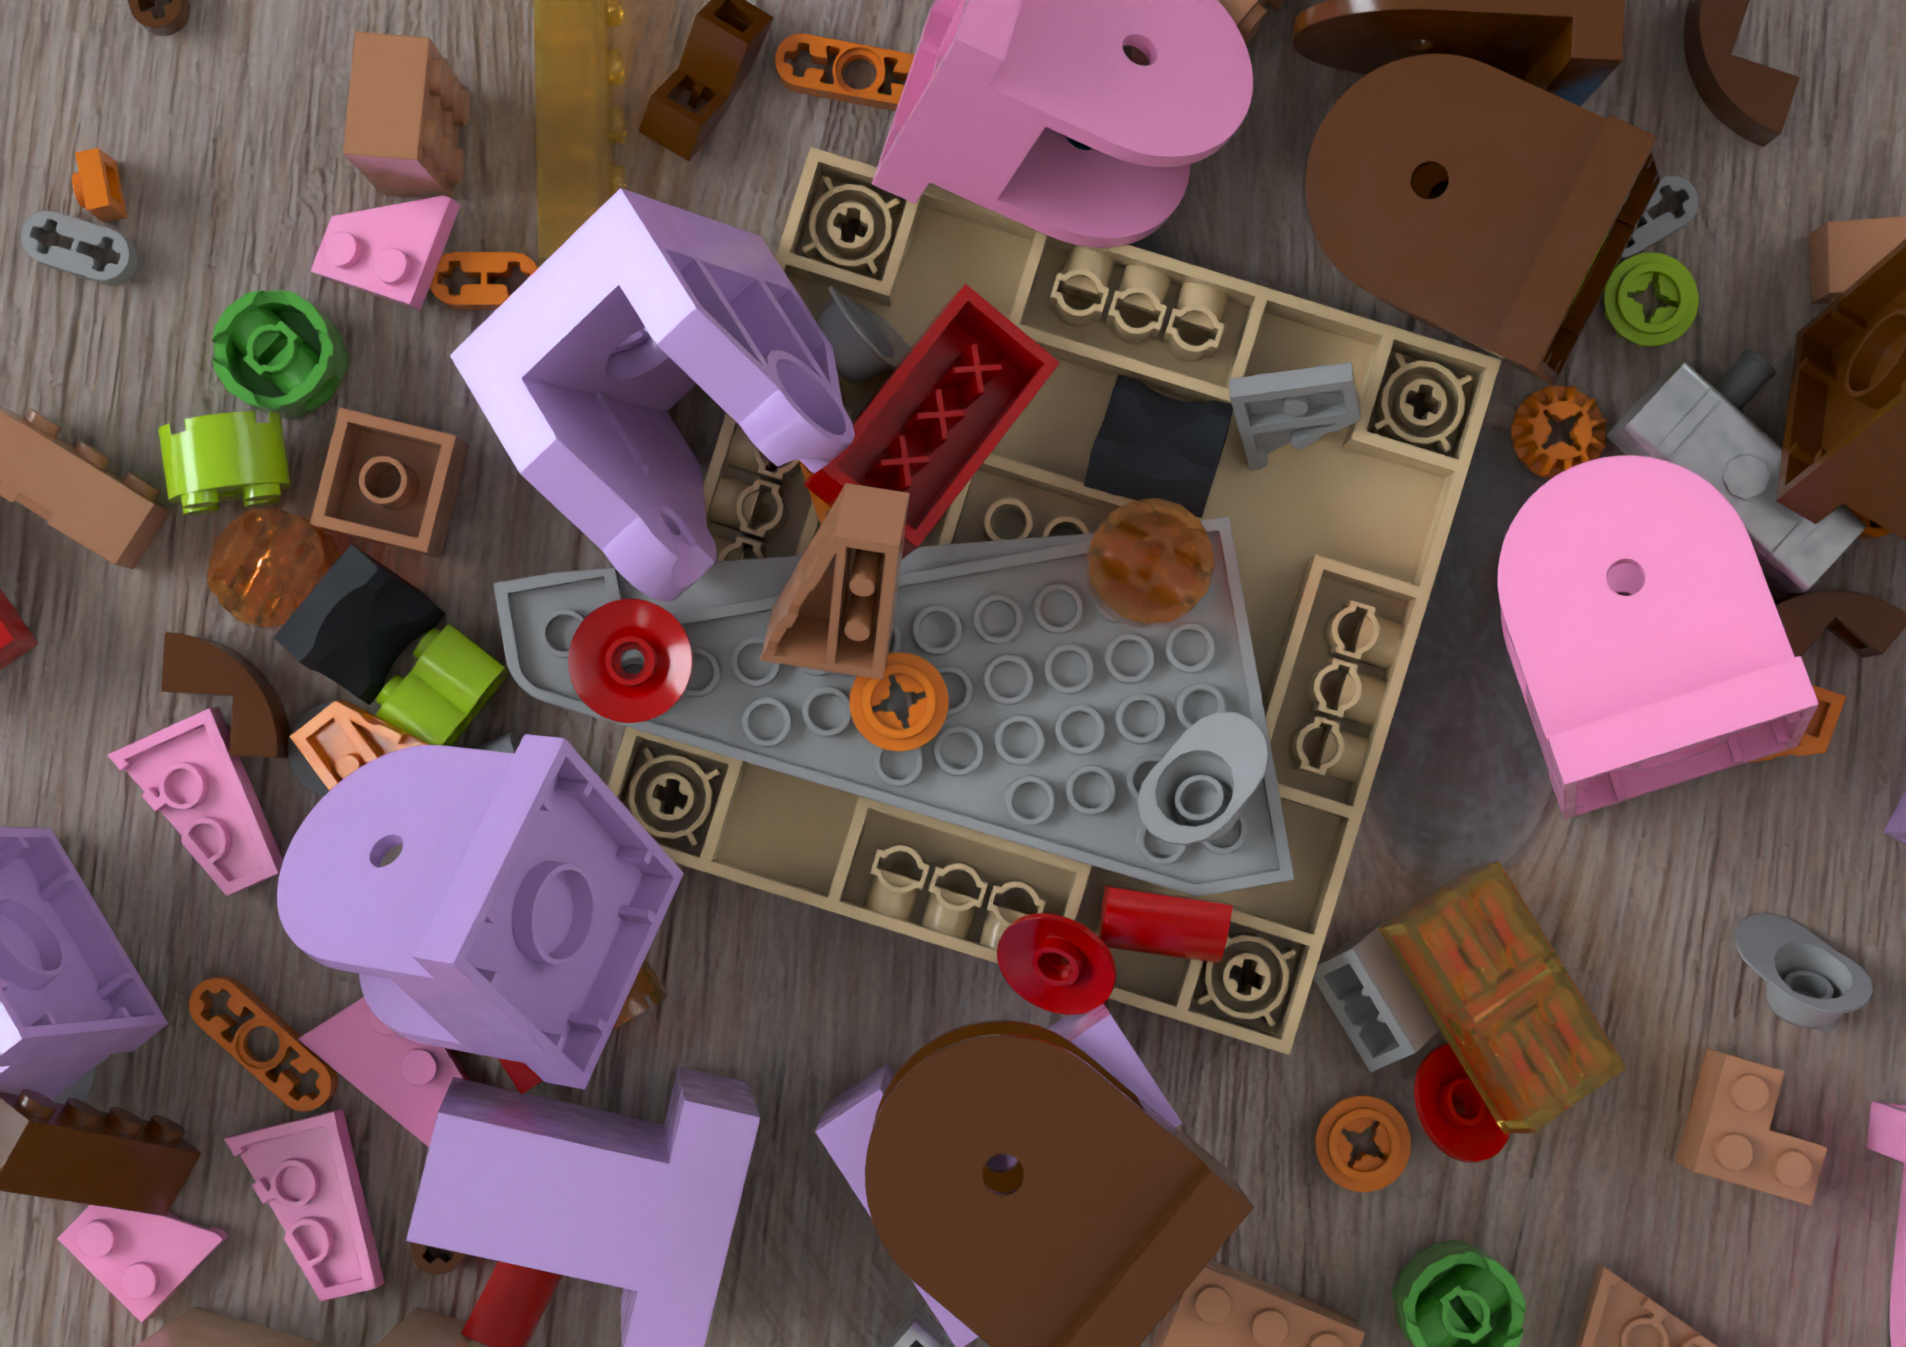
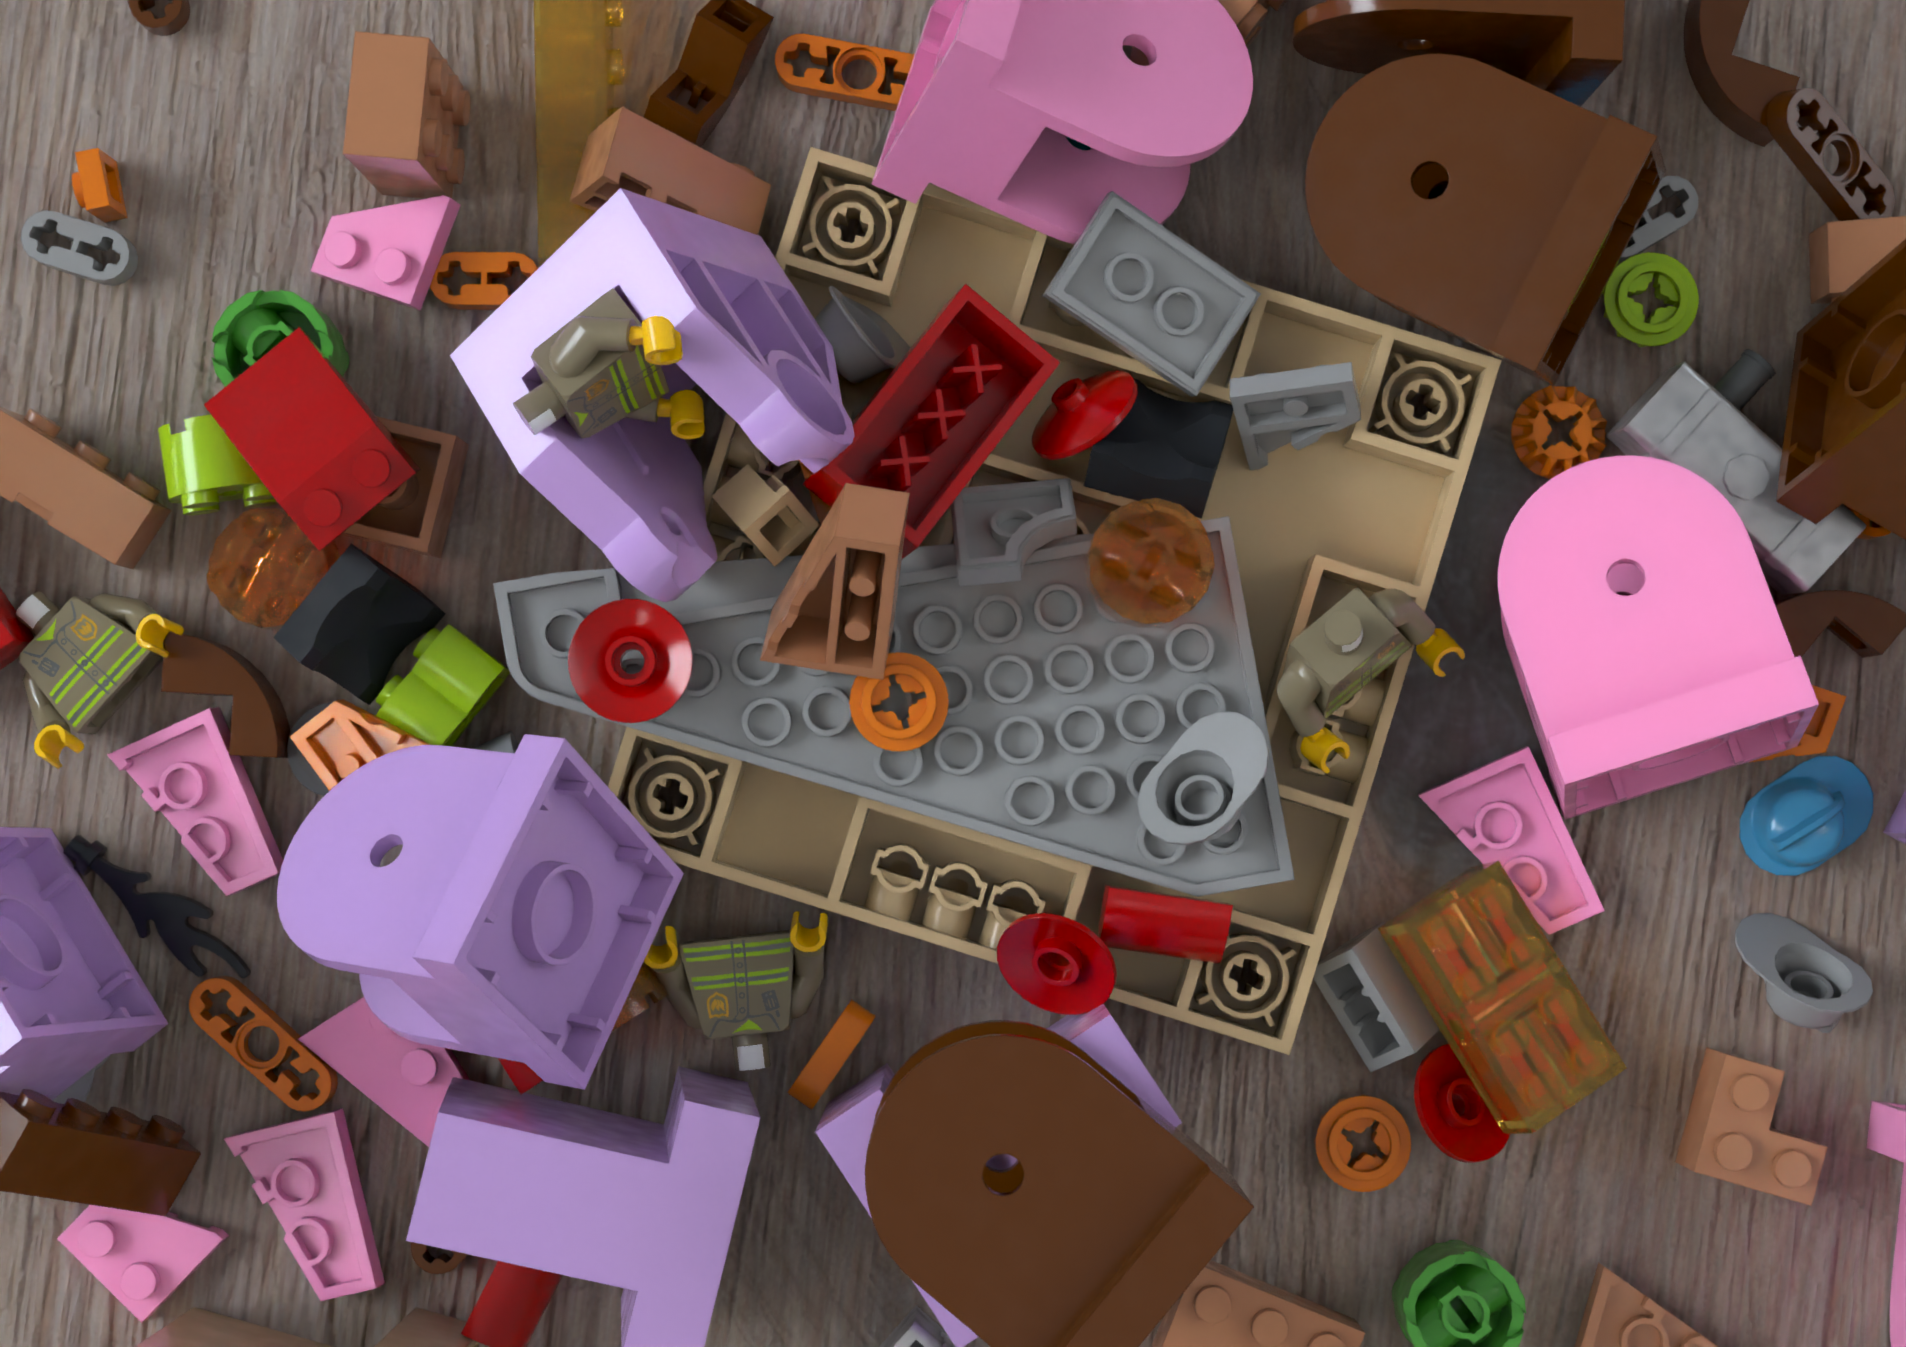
none -> dark tan torso [15,591,184,769]
none -> black piece [63,834,251,978]
none -> red slope [204,327,421,551]
none -> dark tan torso [513,288,705,439]
none -> nougat wedge [569,106,771,235]
none -> dark tan torso [644,911,828,1071]
none -> tan brick [711,464,820,567]
none -> orange beam [787,999,876,1110]
none -> light grey tile [951,478,1077,587]
none -> red dish [1031,370,1138,460]
none -> light grey tile [1042,191,1261,397]
none -> dark tan torso [1277,587,1465,774]
none -> bright pink wing [1418,746,1605,935]
none -> dark azure piece [1739,756,1873,876]
none -> reddish brown beam [1766,88,1895,221]

